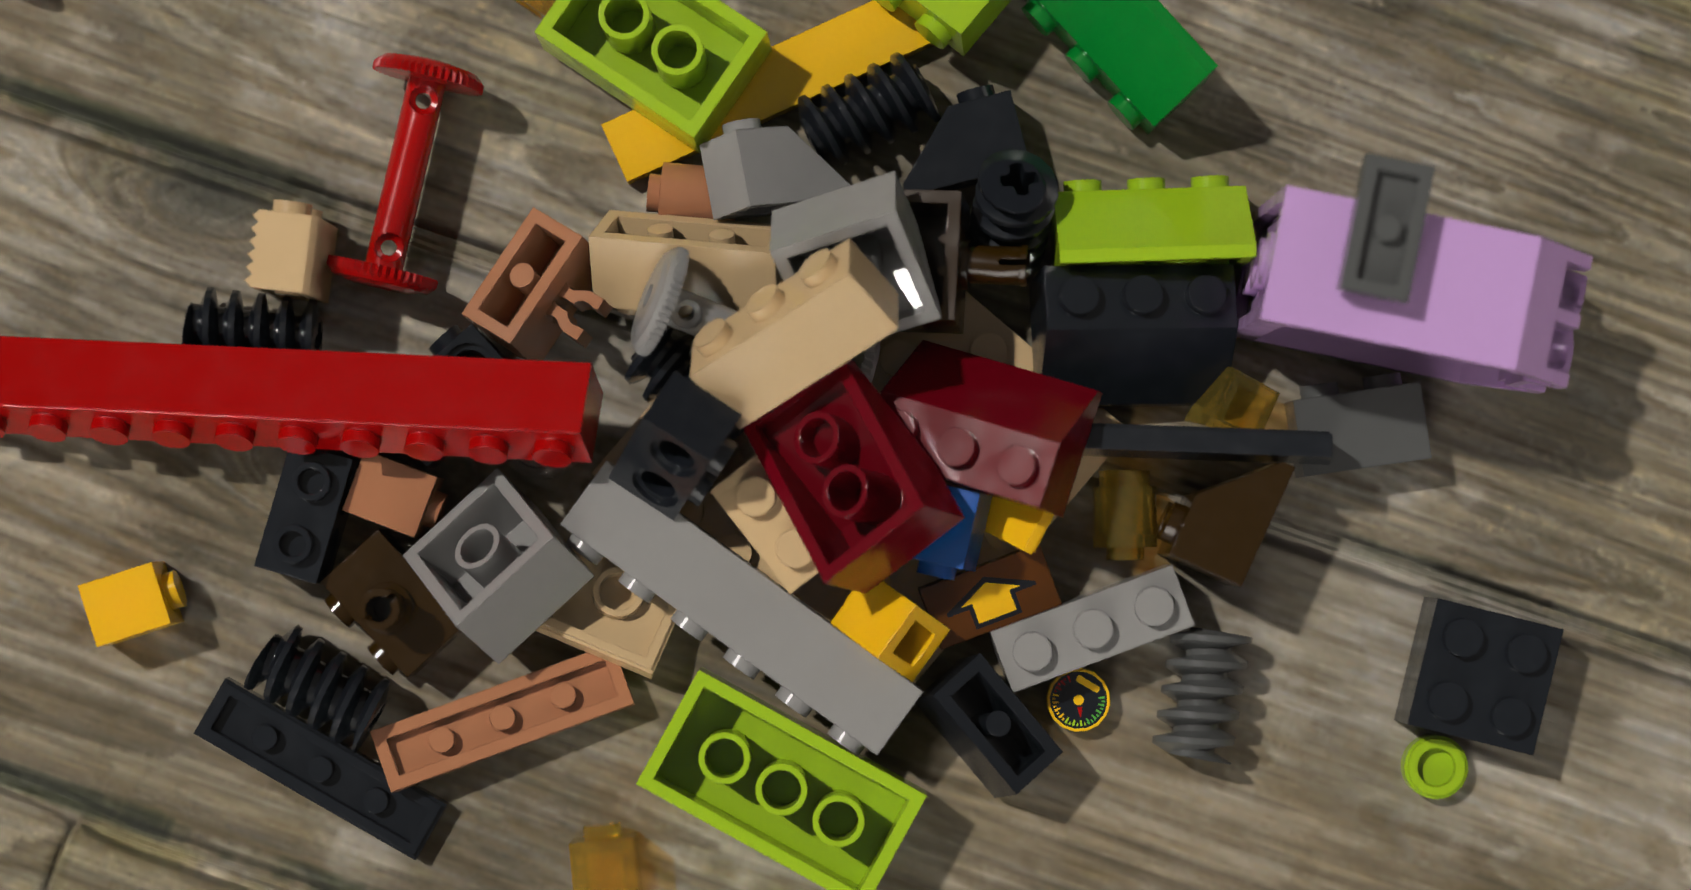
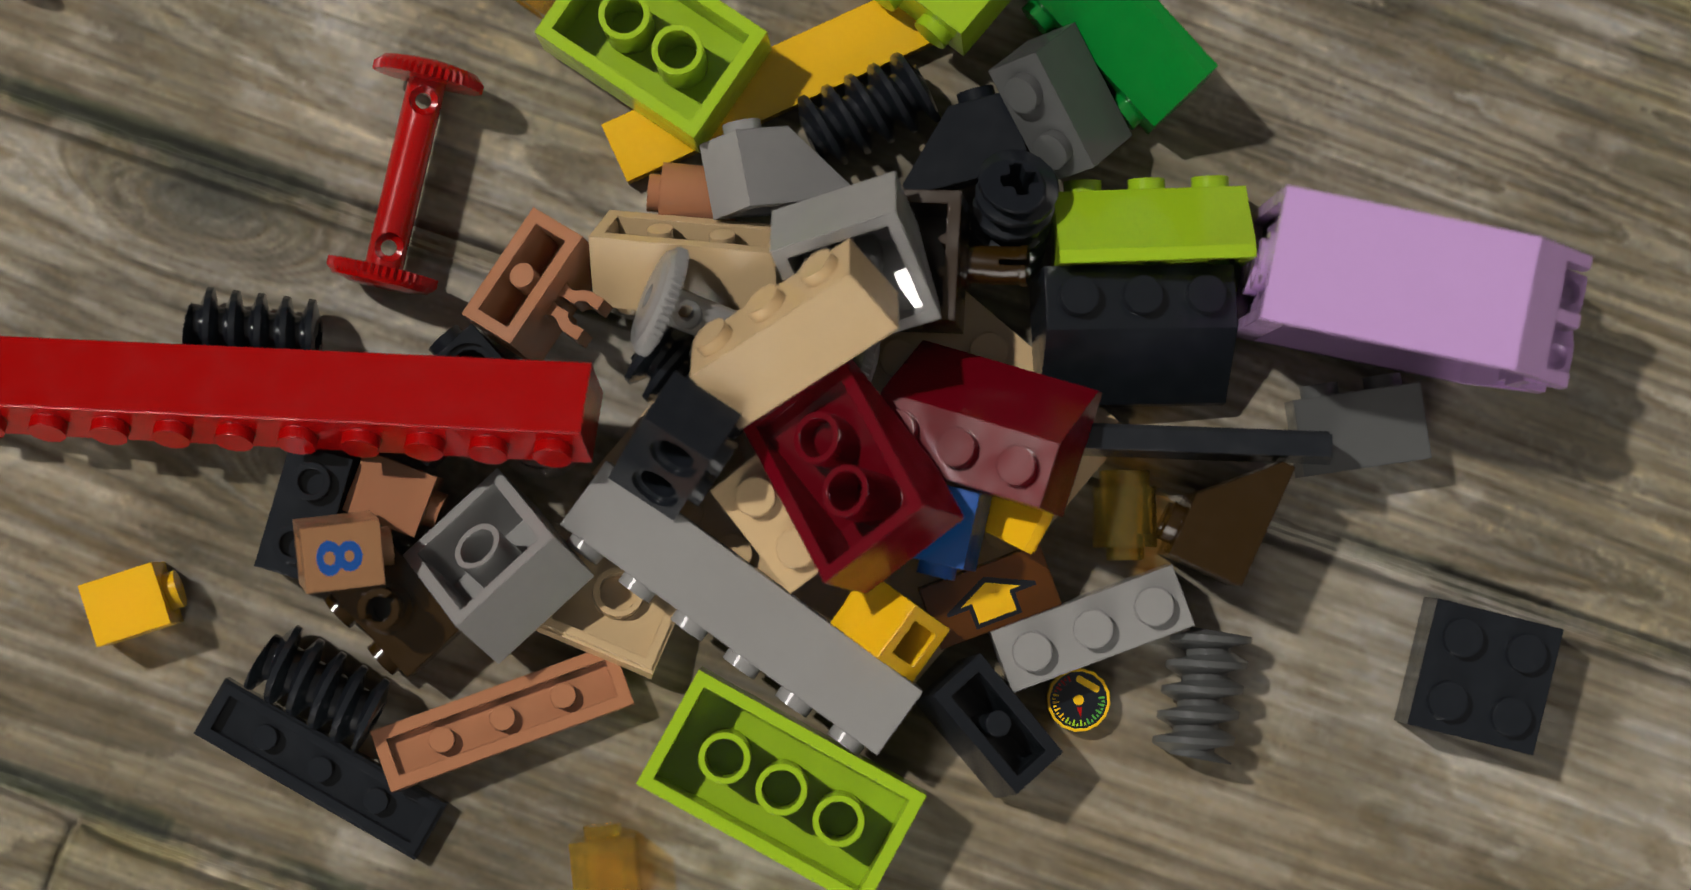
tan brick [245,199,338,303] -> none
clear yellow slope [1184,366,1280,429] -> none
dark grey plate [1336,153,1435,304] -> none
lime tile [1401,734,1468,799] -> none
none -> medium nougat brick [292,510,394,594]
none -> dark grey brick [988,22,1132,180]

